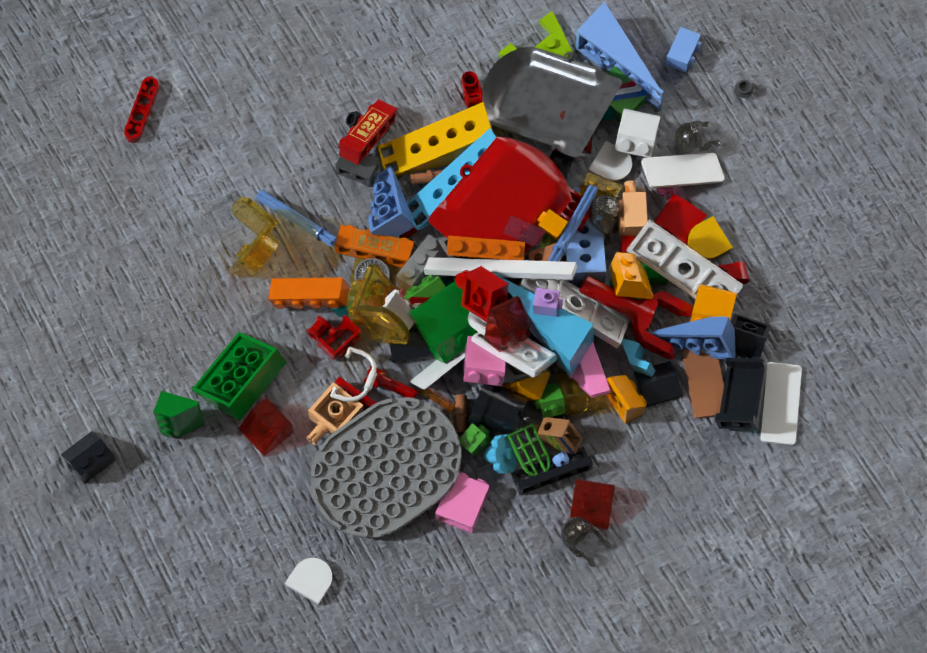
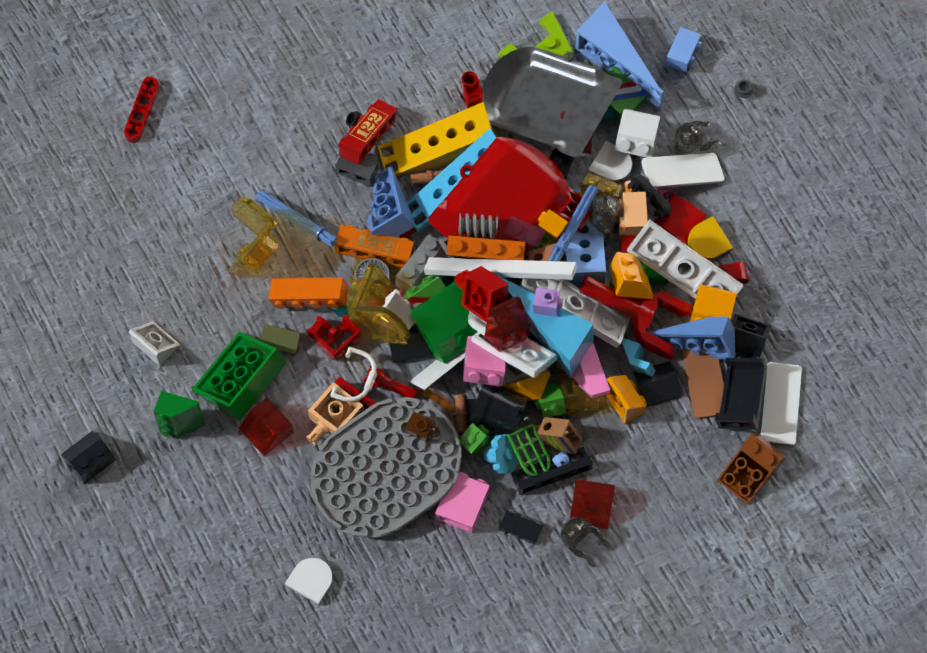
none -> white slope [129,321,180,366]
none -> olive slope [260,324,301,355]
none -> reddish brown brick [405,411,437,442]
none -> light grey piece [458,213,498,239]
none -> black tile [499,510,543,545]
none -> black piece [628,175,672,221]
none -> dark orange slope [717,433,787,504]

